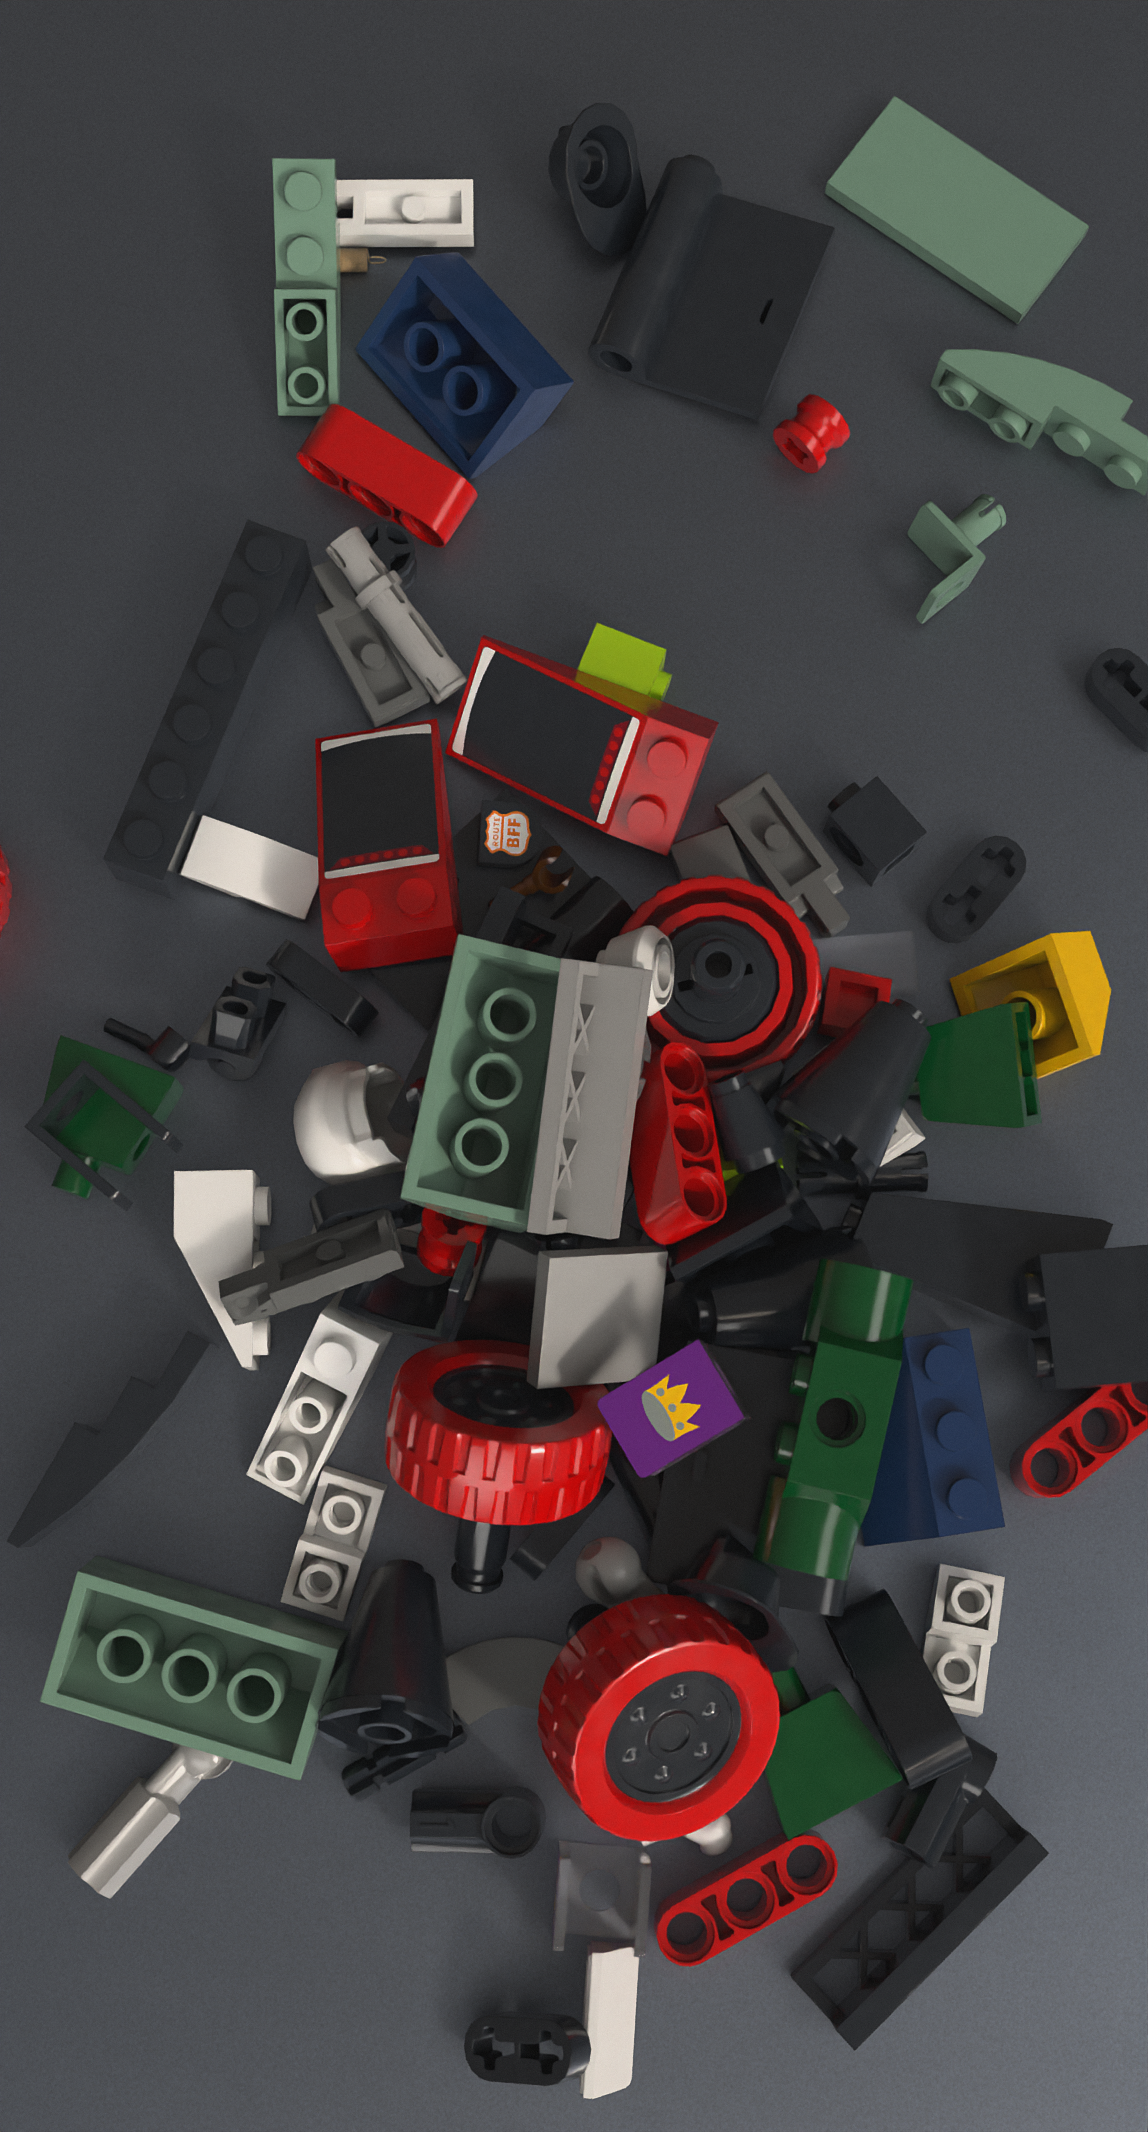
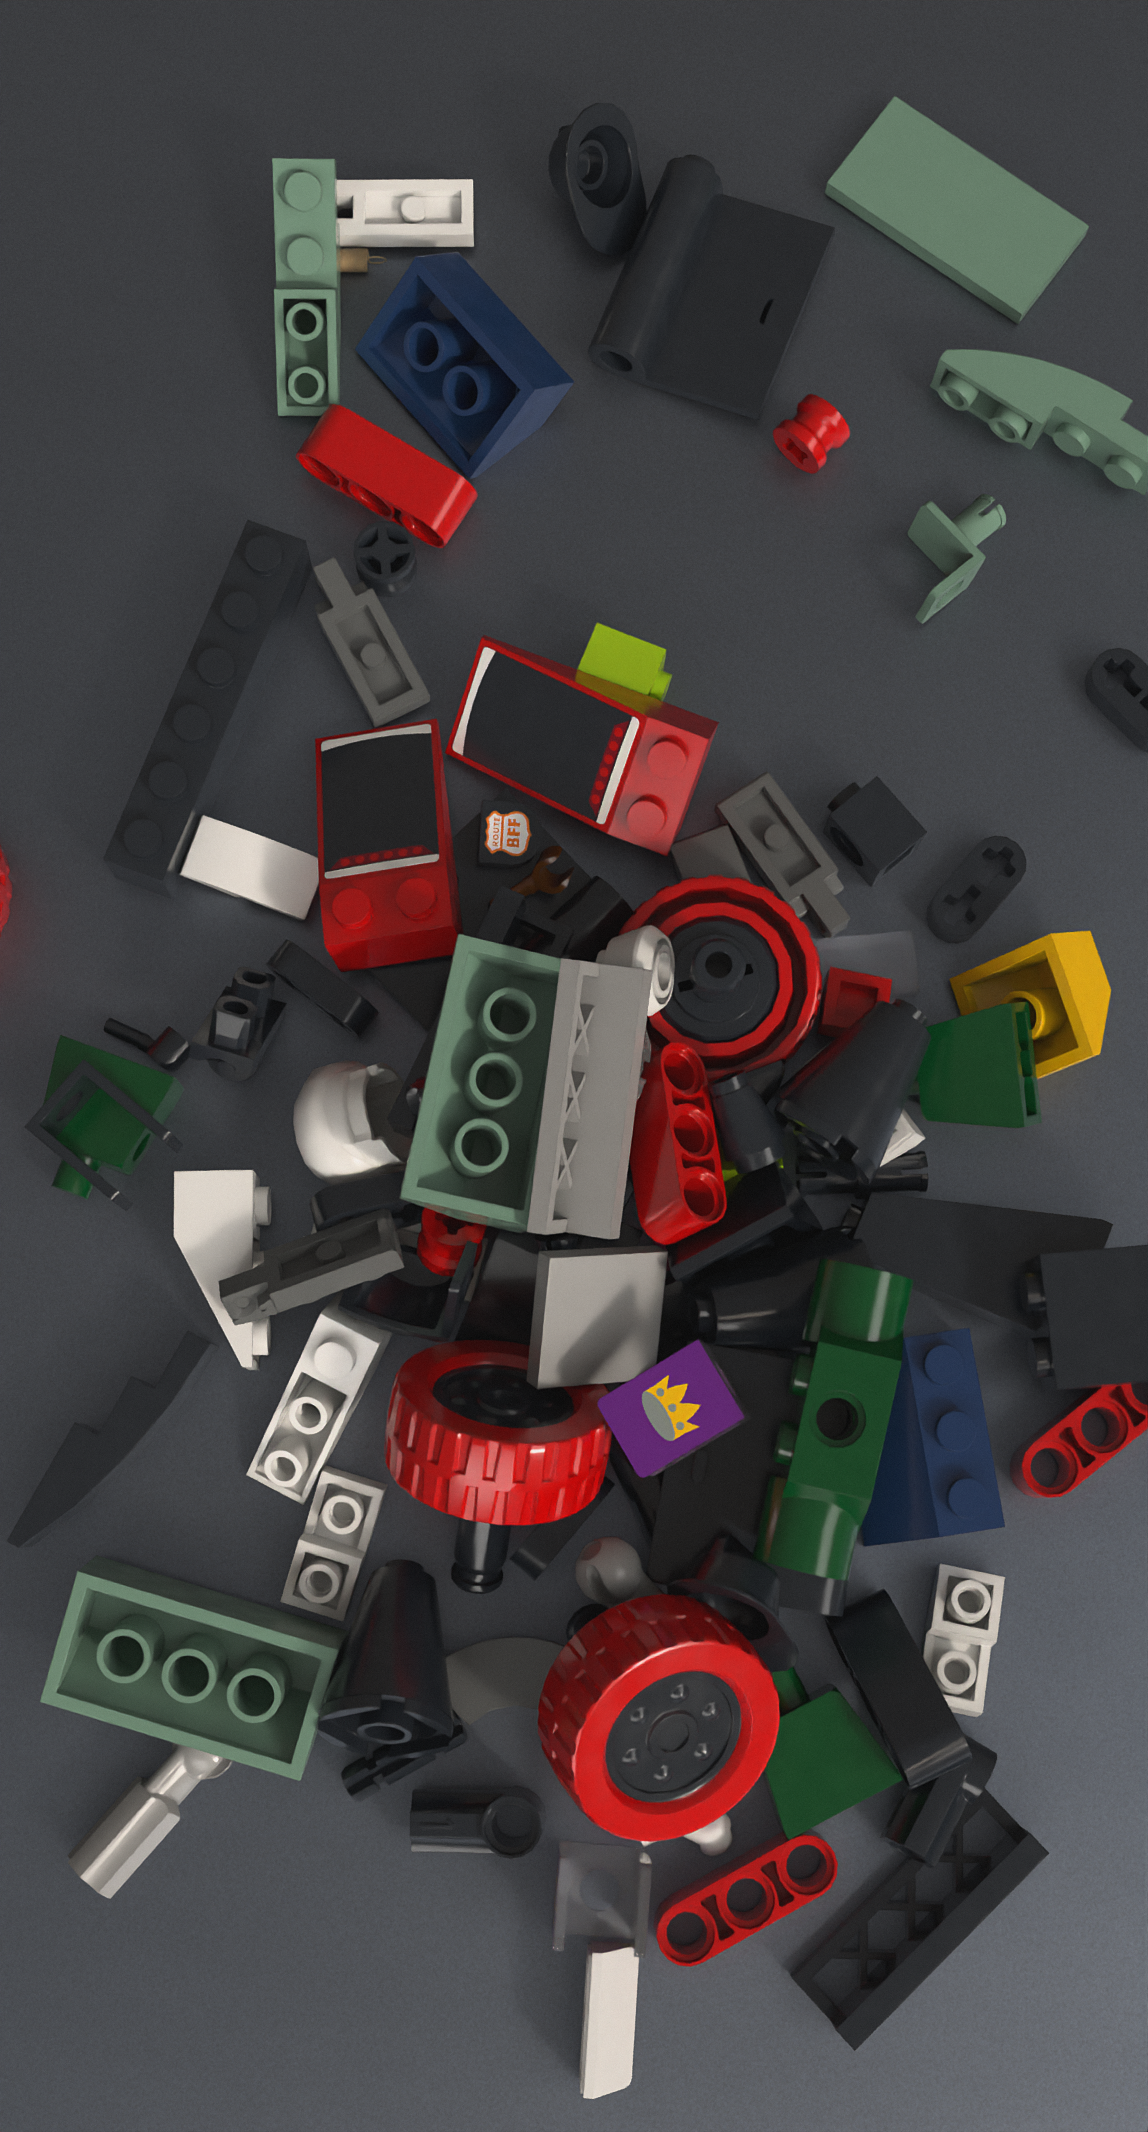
light grey pin [325,526,468,704] -> none
black beam [464,2011,591,2086] -> none

